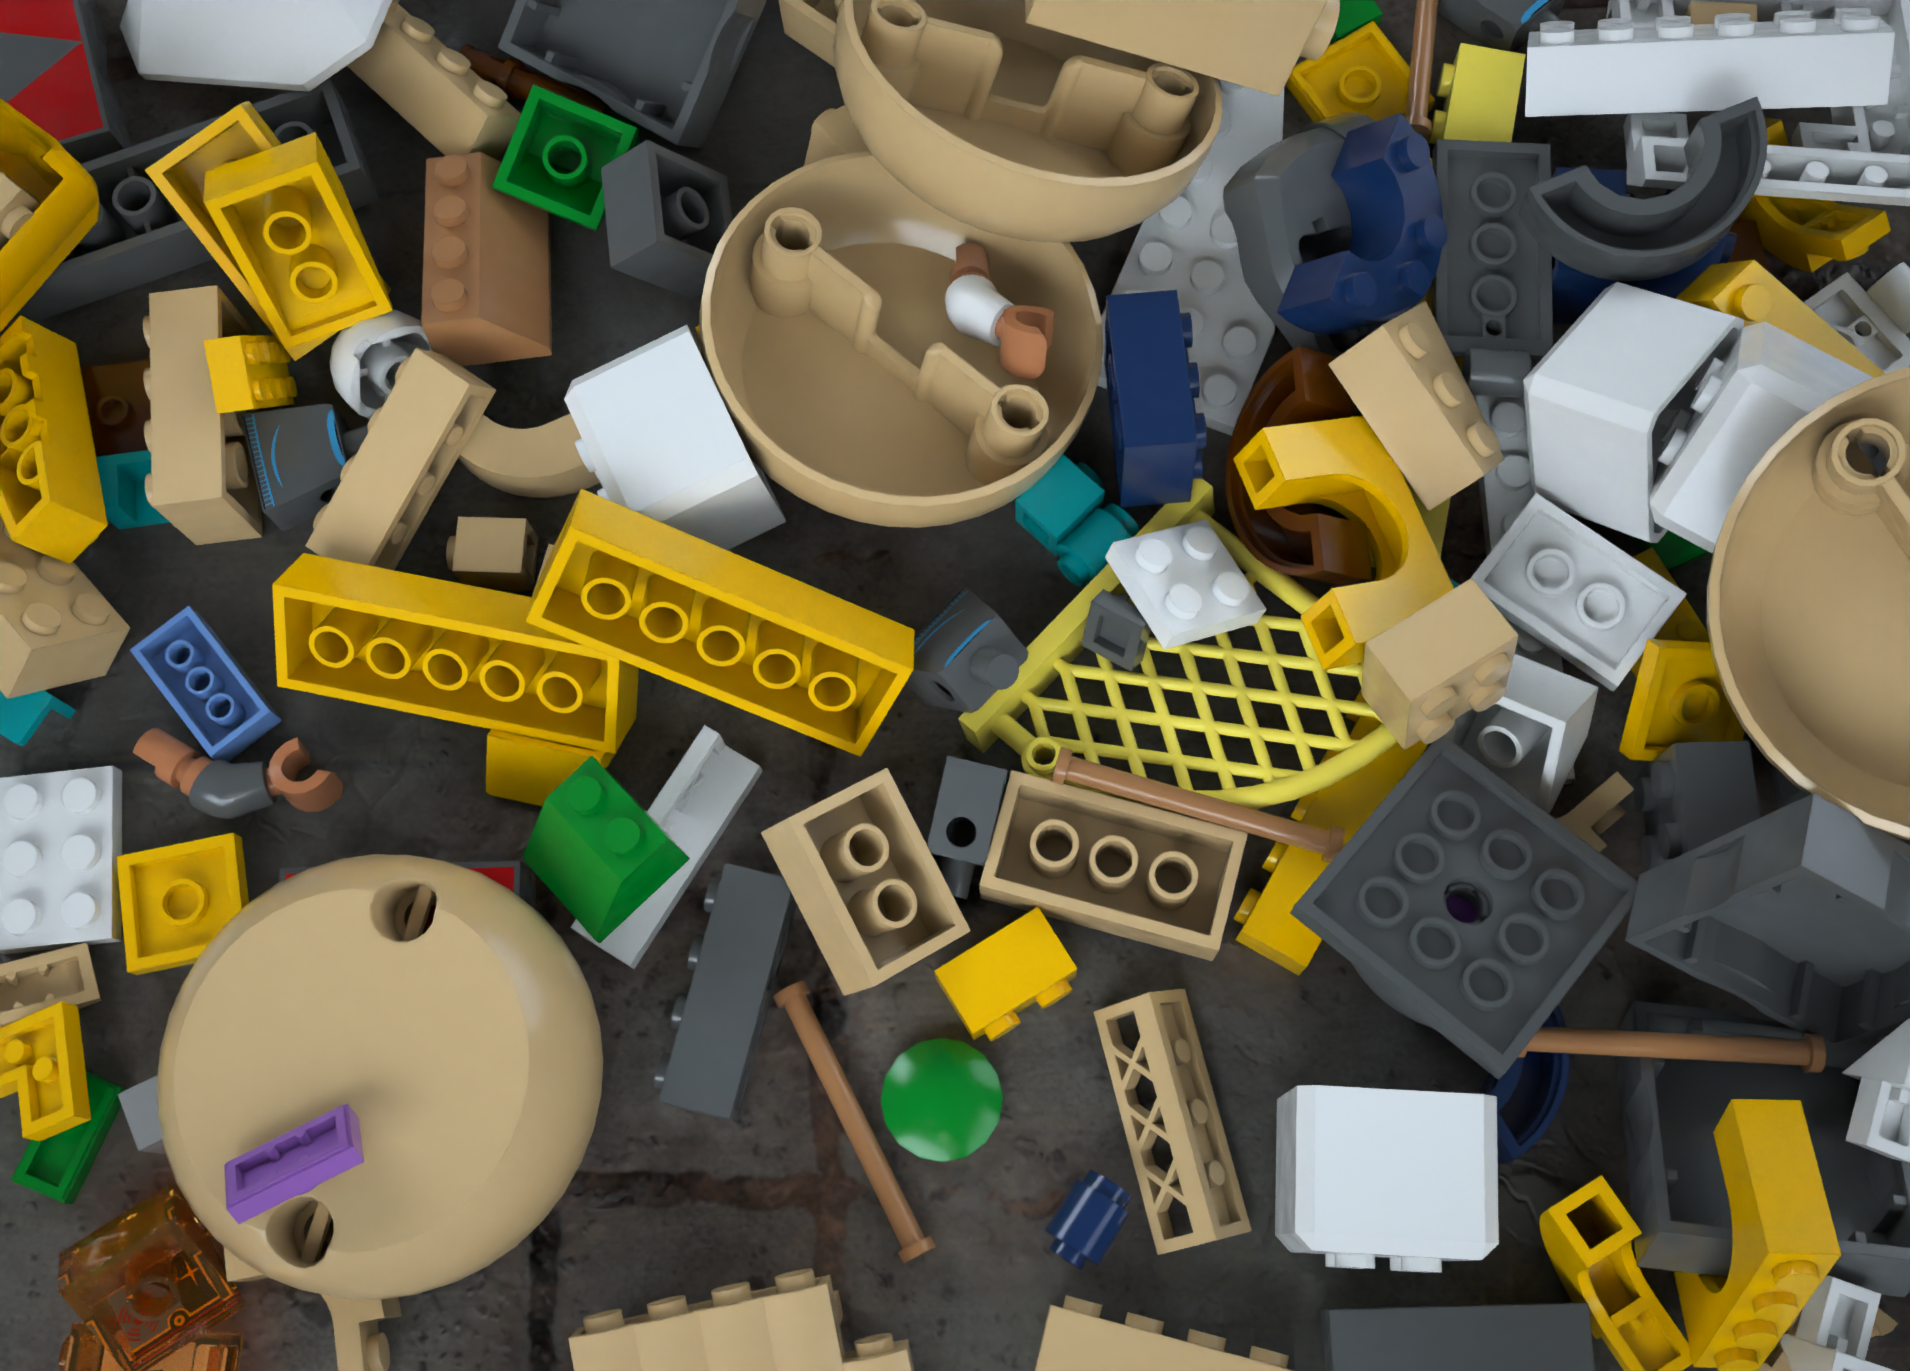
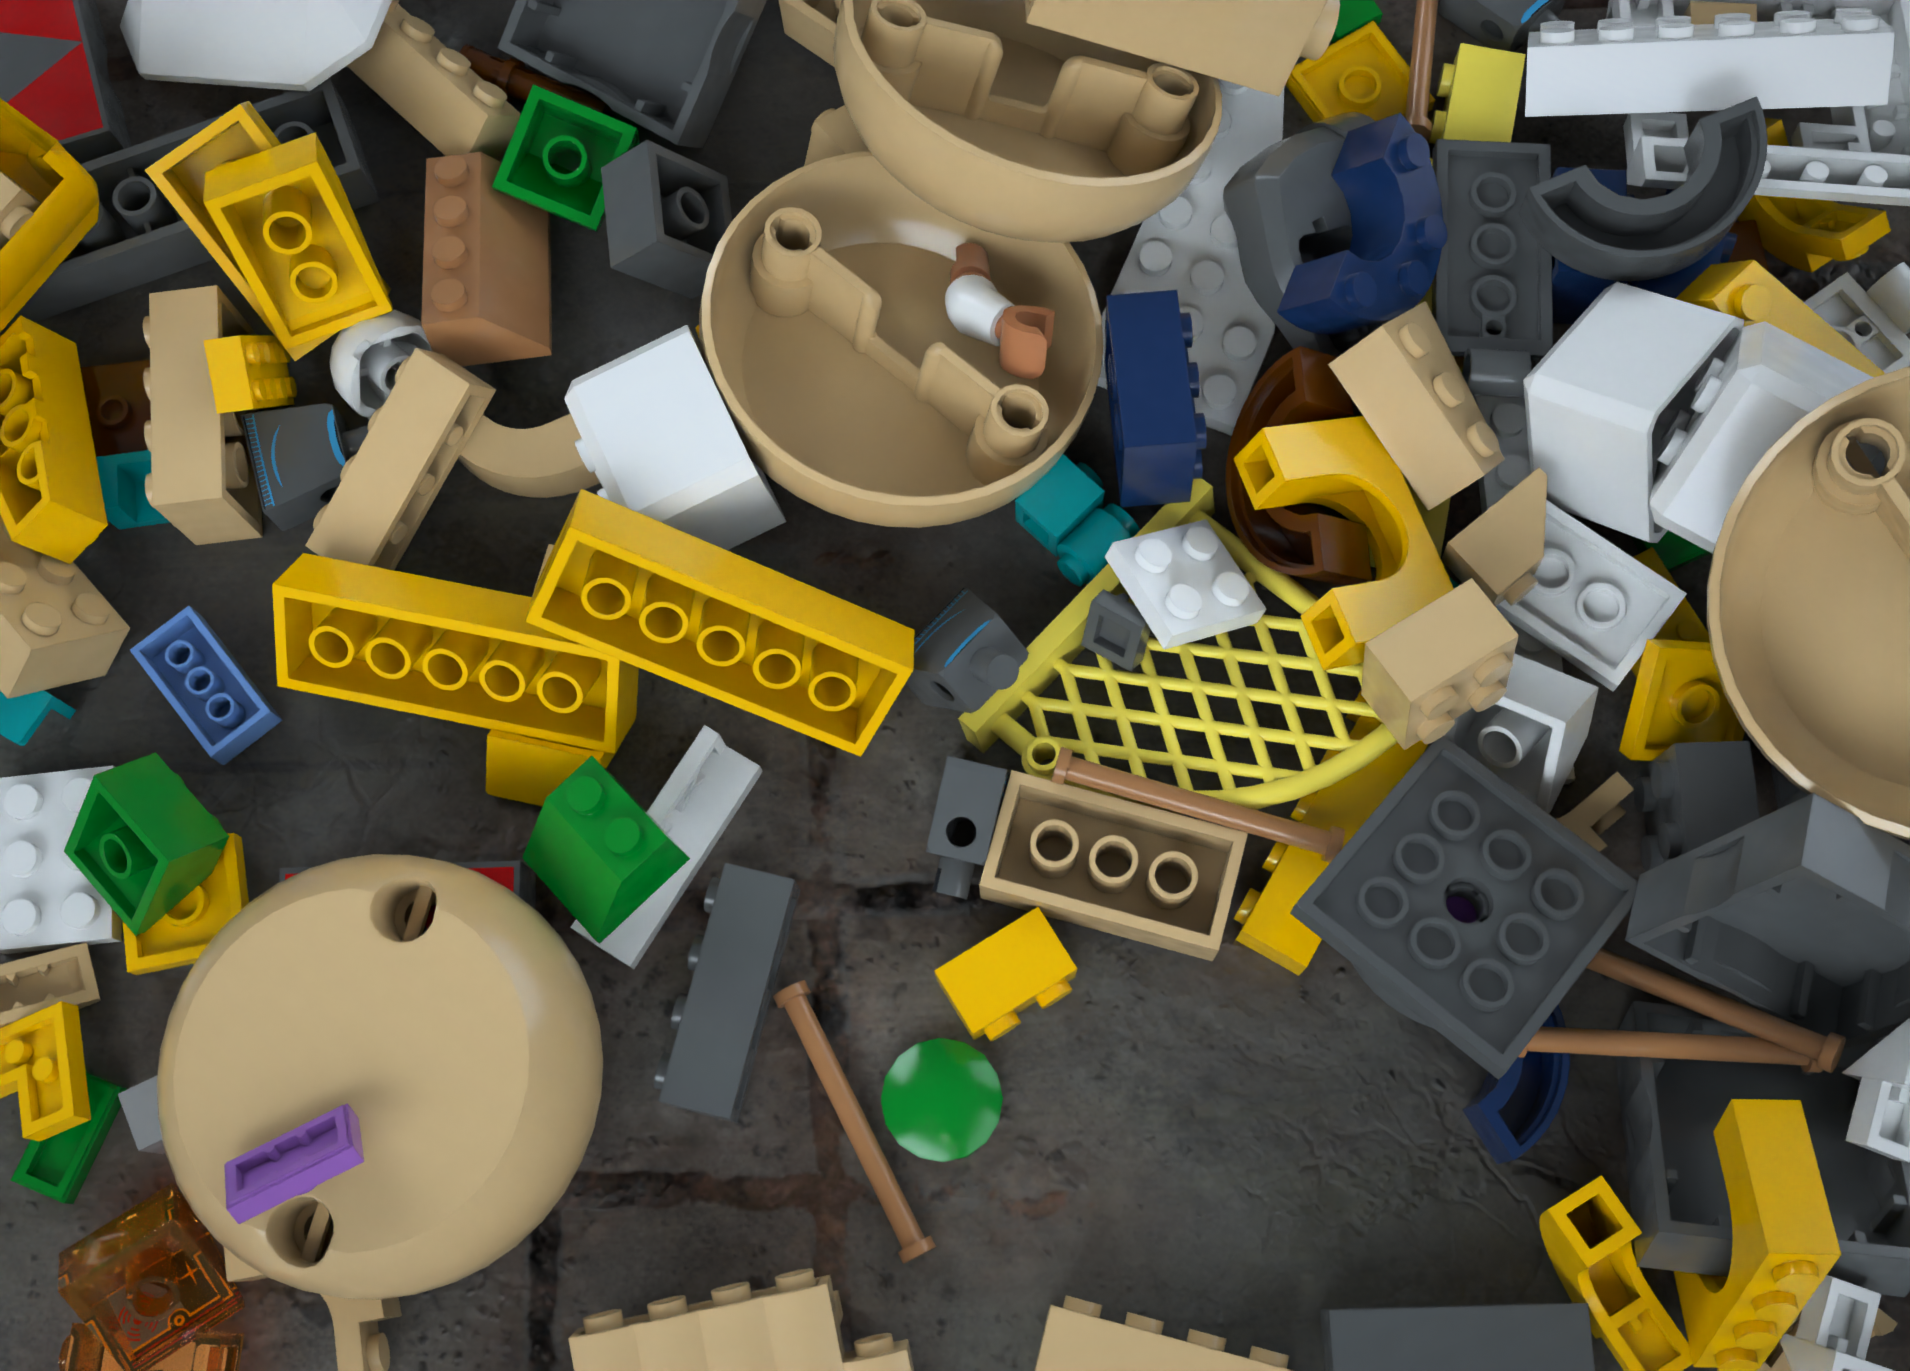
nougat piece [132,728,343,819] -> none
tan brick [446,517,539,591] -> none
tan brick [761,768,971,996] -> none
dark blue brick [1045,1169,1132,1270] -> none
tan fence [1094,988,1252,1255] -> none
white plate [1275,1085,1499,1273] -> none
none -> green slope [64,752,229,936]
none -> tan slope [1441,467,1547,607]
none -> medium nougat bar [1586,948,1846,1073]

